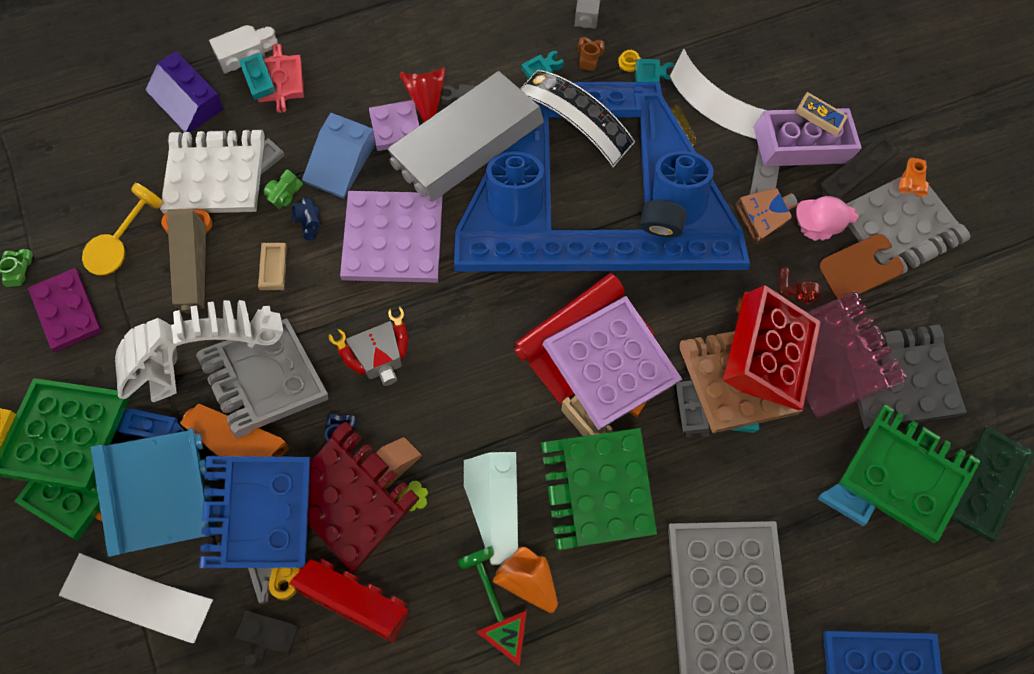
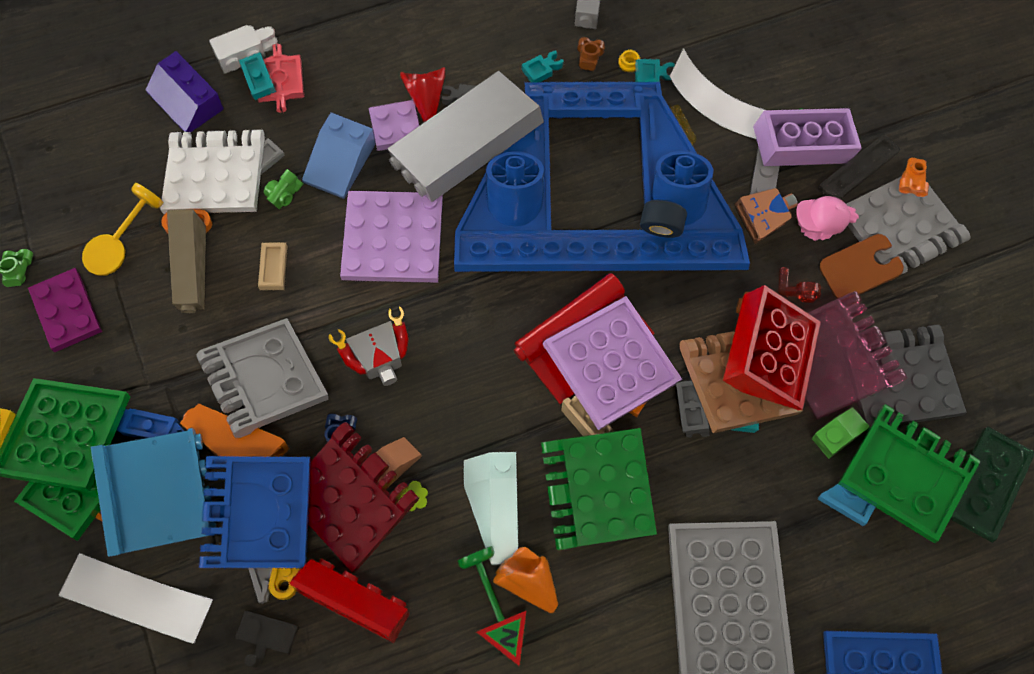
white piece [115,300,284,402] -> none
dark blue plate [292,198,320,240] -> none
sticker [520,70,635,167] -> none
tile [795,92,848,136] -> none
none -> bright green slope [812,407,870,459]

